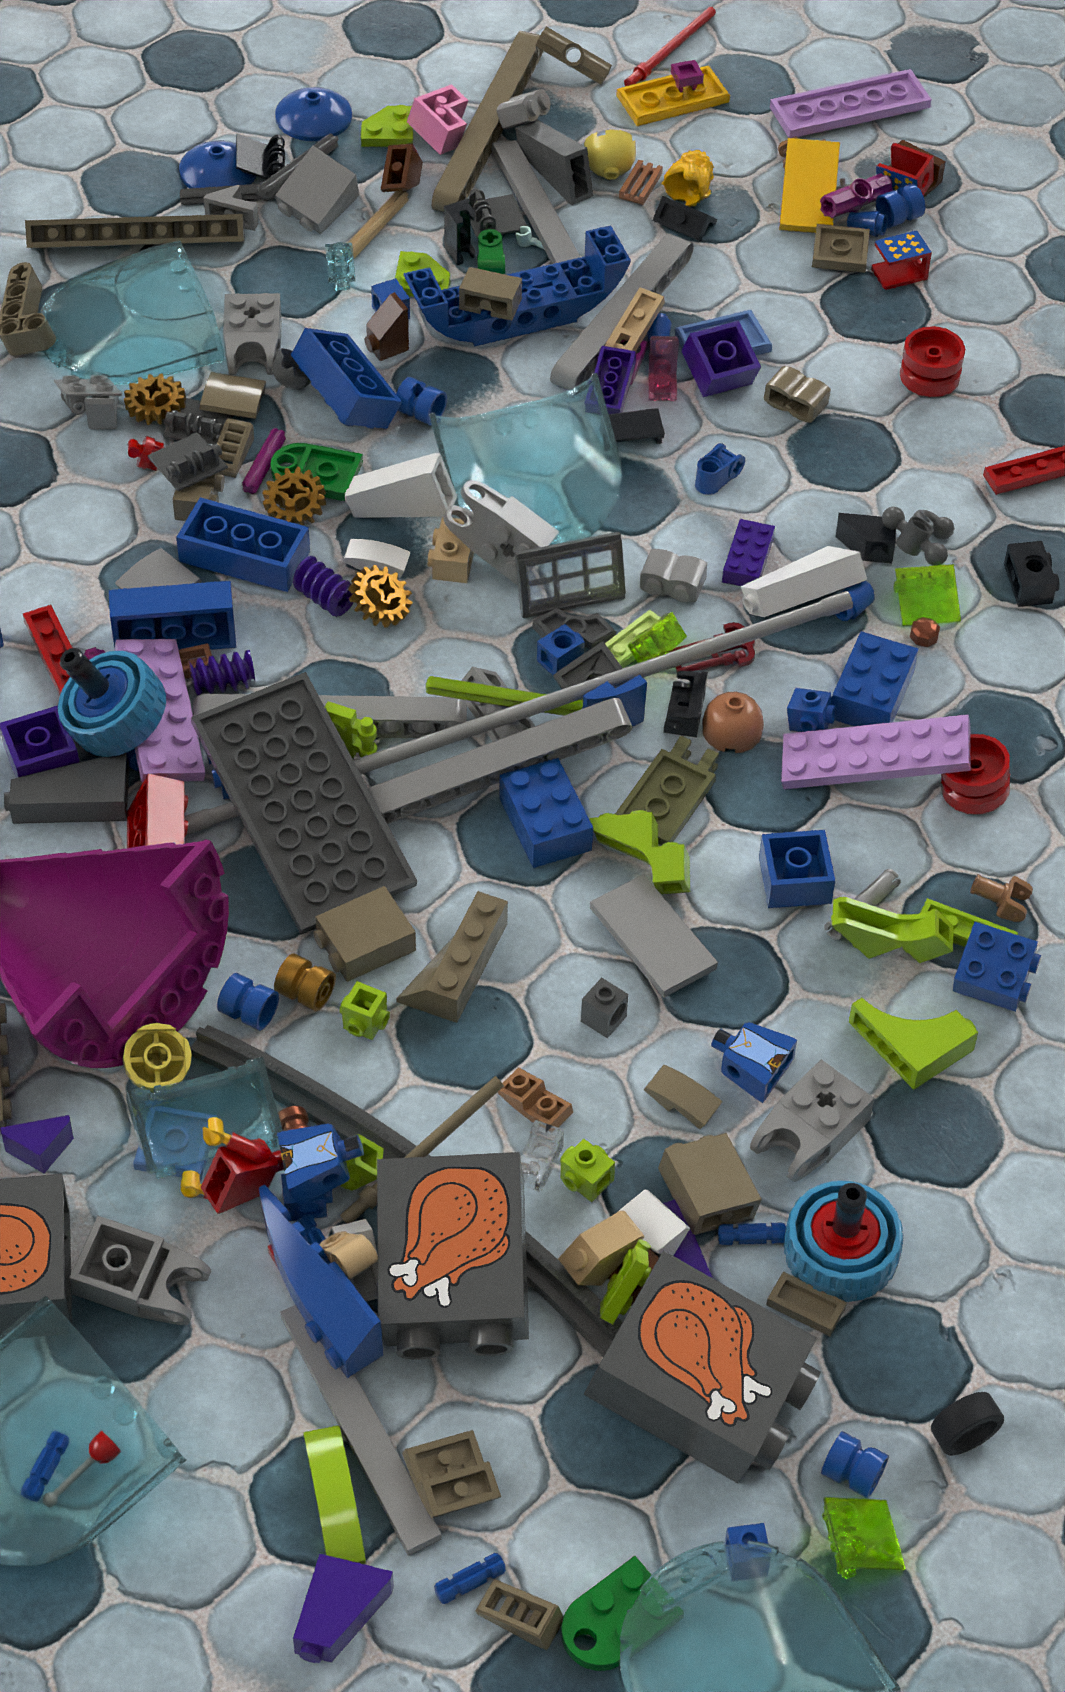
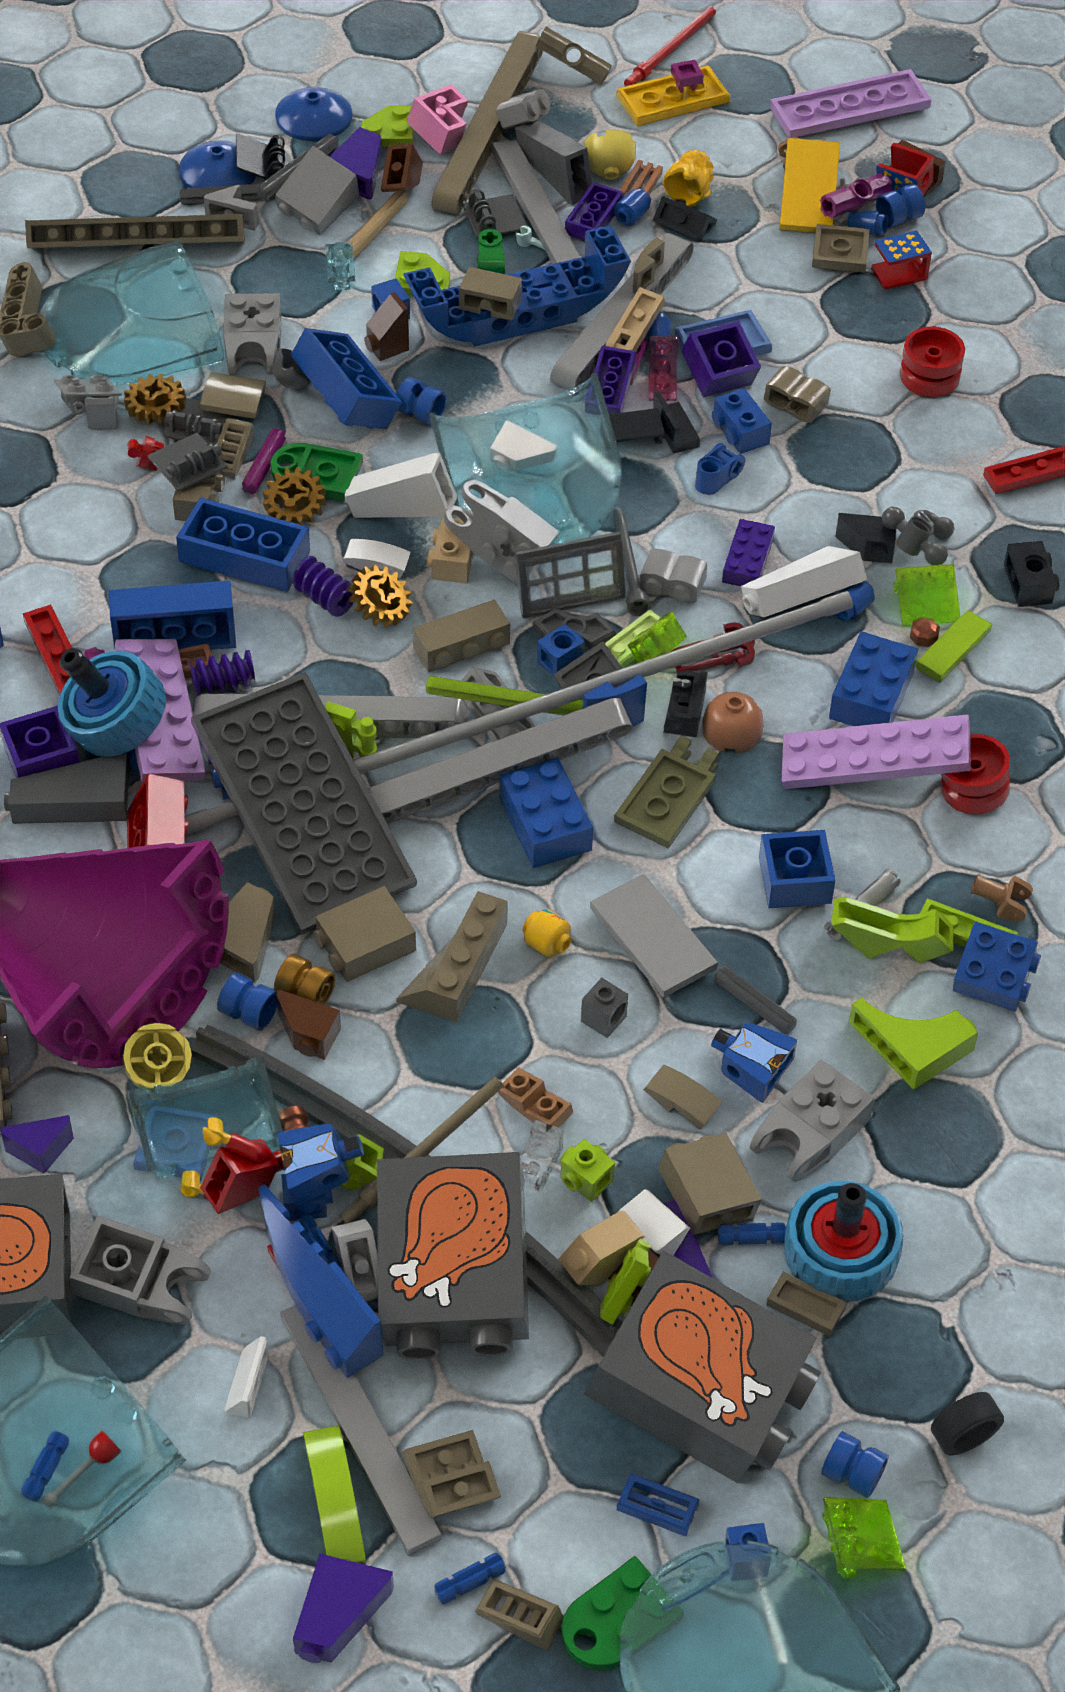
light grey slope [115,548,202,589] -> none
tan piece [319,1231,378,1280] -> none
lime brick [339,981,390,1040] -> none
black hinge [444,199,475,265] -> none
lime arch [589,810,691,895] -> none
blue brick [787,687,836,732] -> none
none -> dark tan slope [220,882,275,983]
none -> white slope [224,1336,269,1418]
none -> reddish brown slope [276,990,341,1060]
none -> dark purple slope [330,127,382,200]
none -> dark tan brick [413,599,510,672]
none -> white slope [489,420,557,472]
none -> yellow head [522,909,572,957]
none -> dark purple piece [565,182,623,240]
none -> dark grey piece [612,508,651,616]
none -> blue brick [614,188,651,226]
none -> blue tile [616,1473,700,1537]
none -> dark tan slope [633,237,665,294]
none -> black panel [653,391,700,454]
none -> blue brick [712,388,772,454]
none -> dark grey axle [714,966,797,1034]
none -> lime tile [915,610,992,682]

